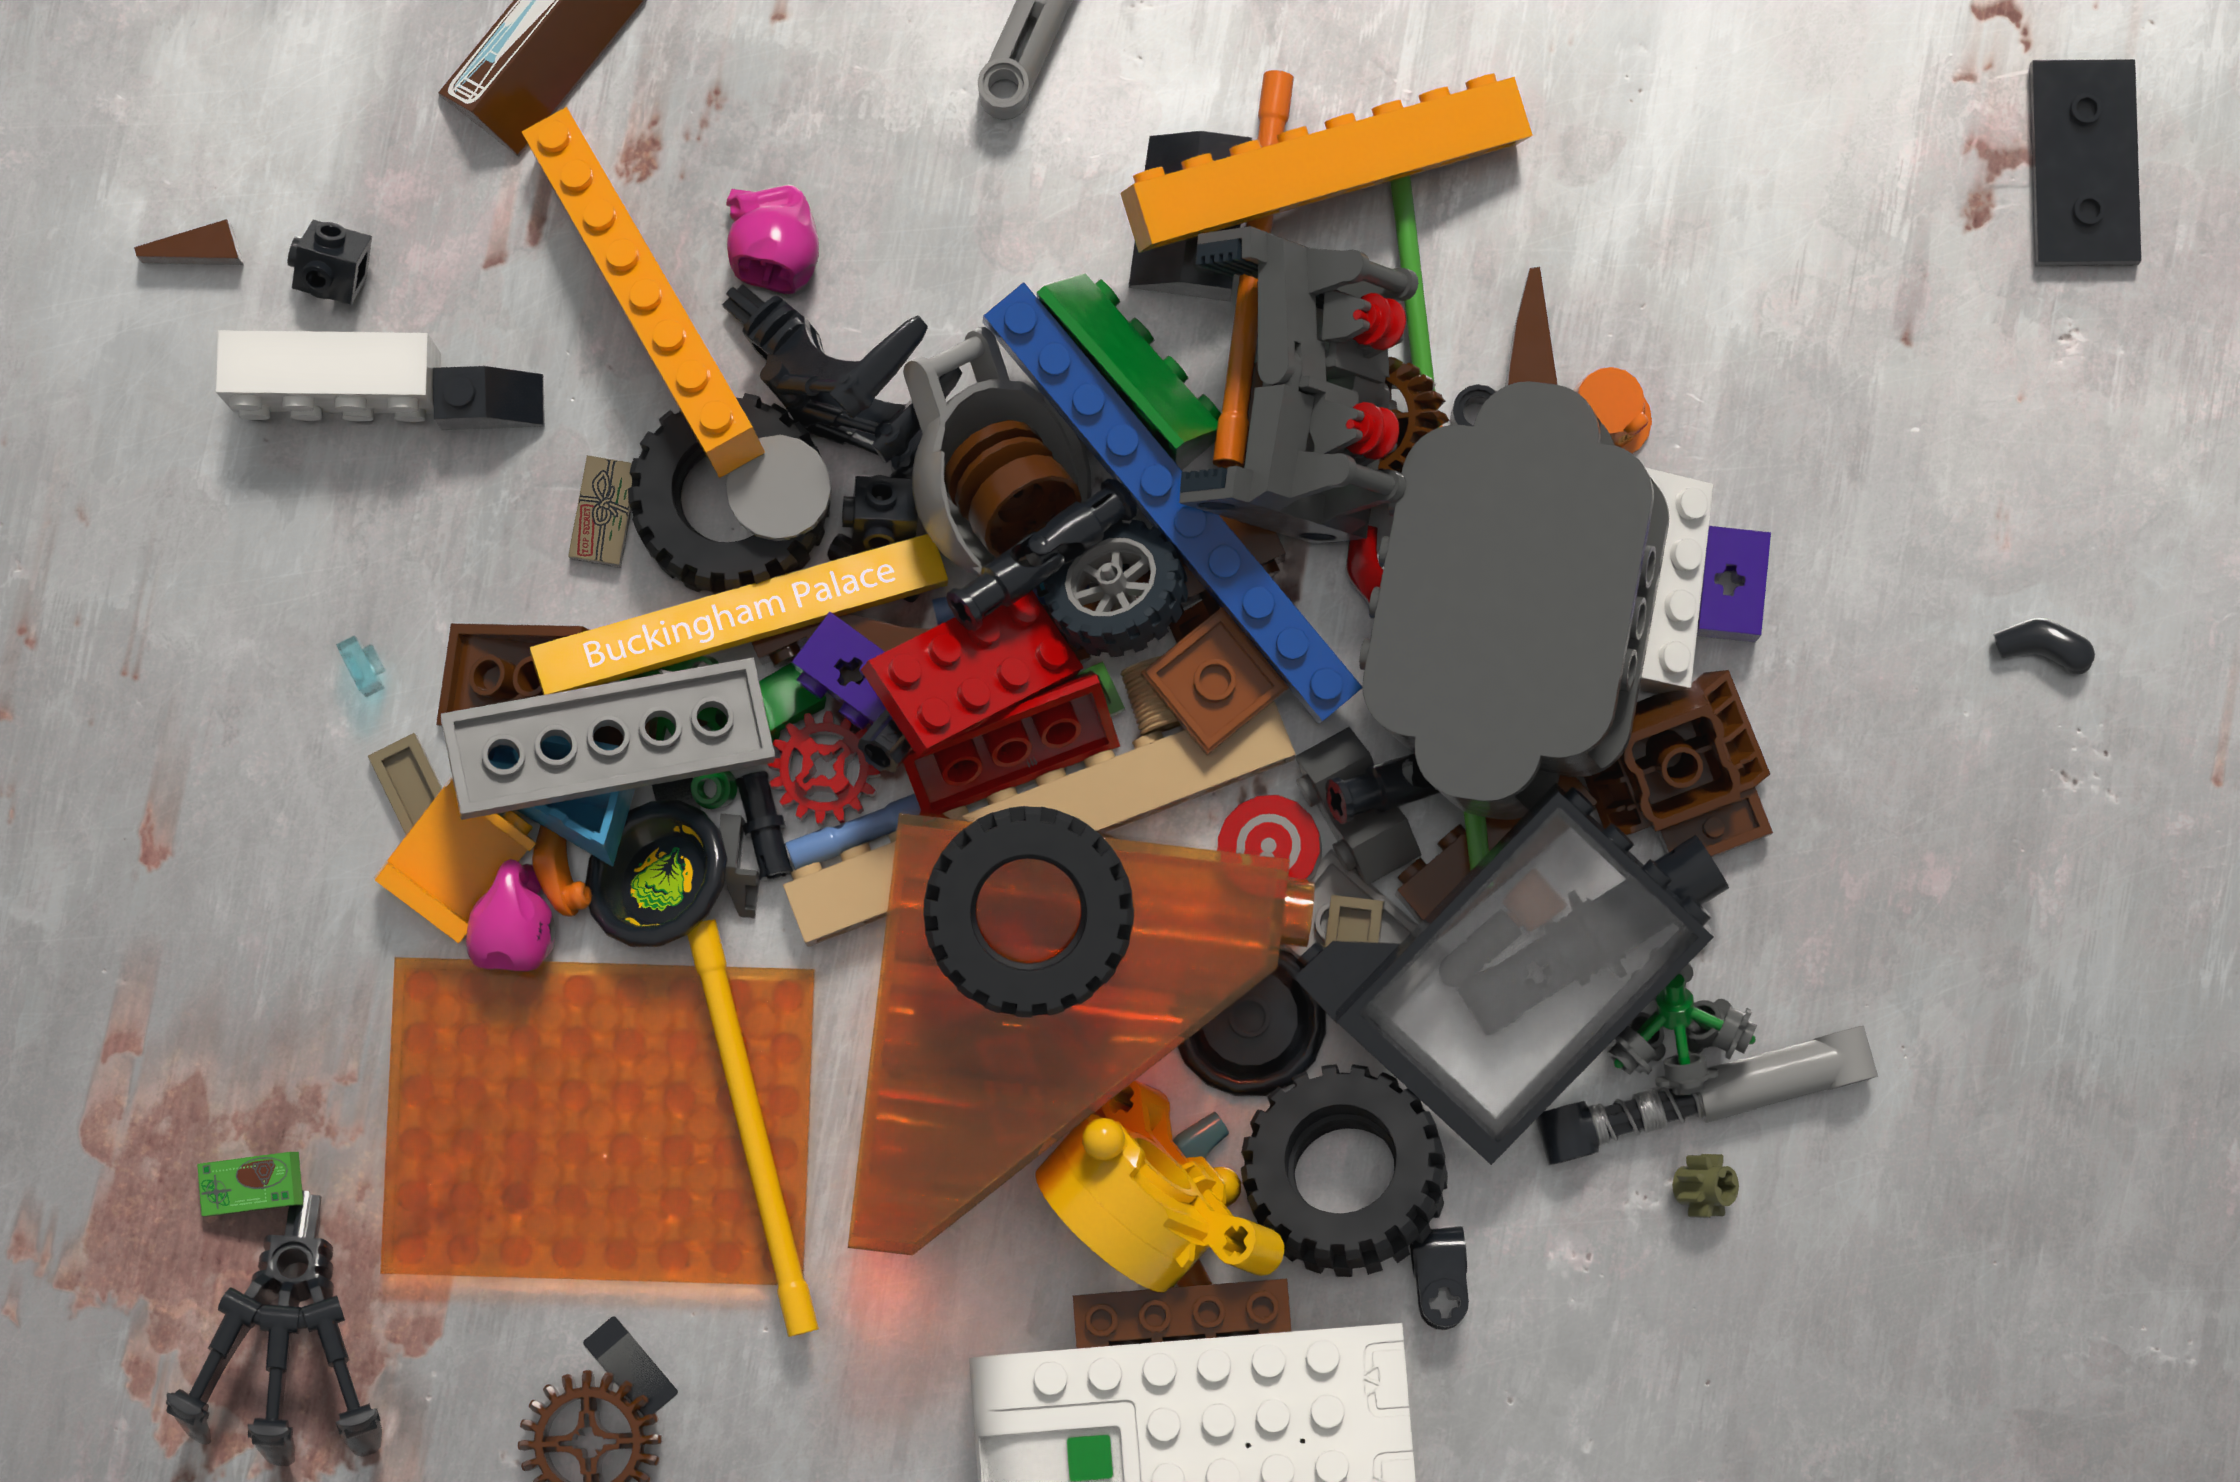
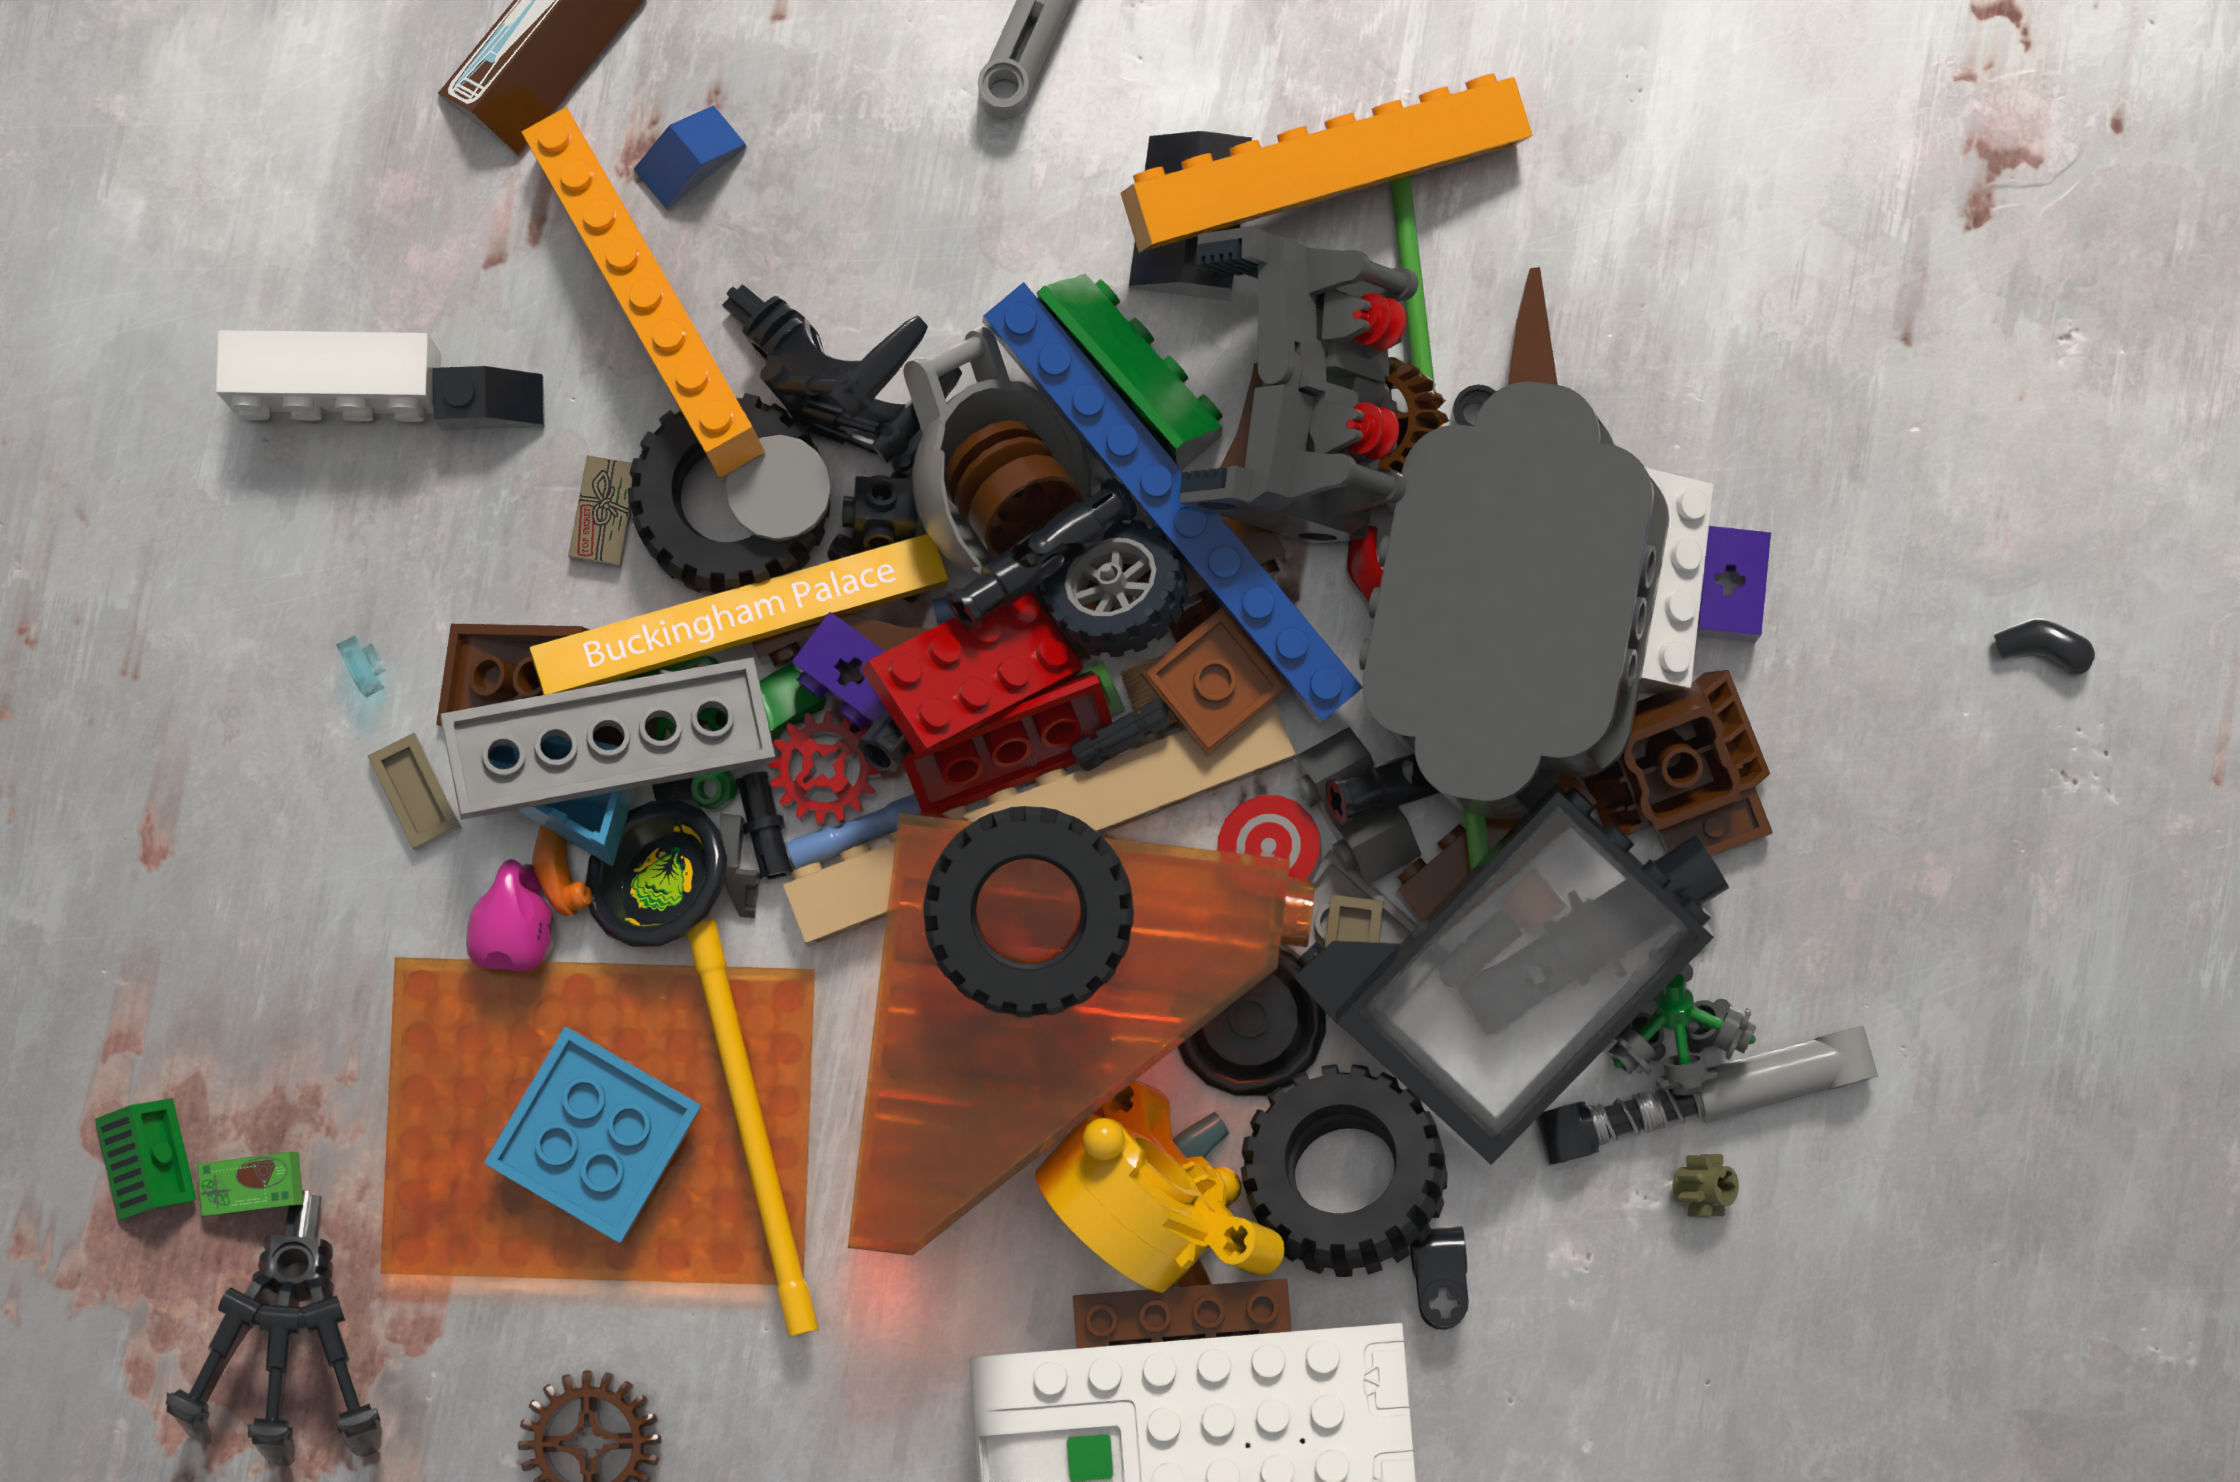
reddish brown piece [134,219,244,265] -> none
black brick [287,219,372,305] -> none
light orange panel [374,778,536,944] -> none
black sticker [583,1316,678,1416] -> none
dark pink piece [726,185,819,294] -> none
orange piece [1212,70,1294,469] -> none
orange hat [1574,367,1652,454] -> none
black plate [2030,59,2141,266] -> none
none -> green panel [95,1098,197,1221]
none -> dark azure plate [484,1026,703,1244]
none -> blue slope [634,105,747,210]
none -> black axle [1072,699,1171,771]

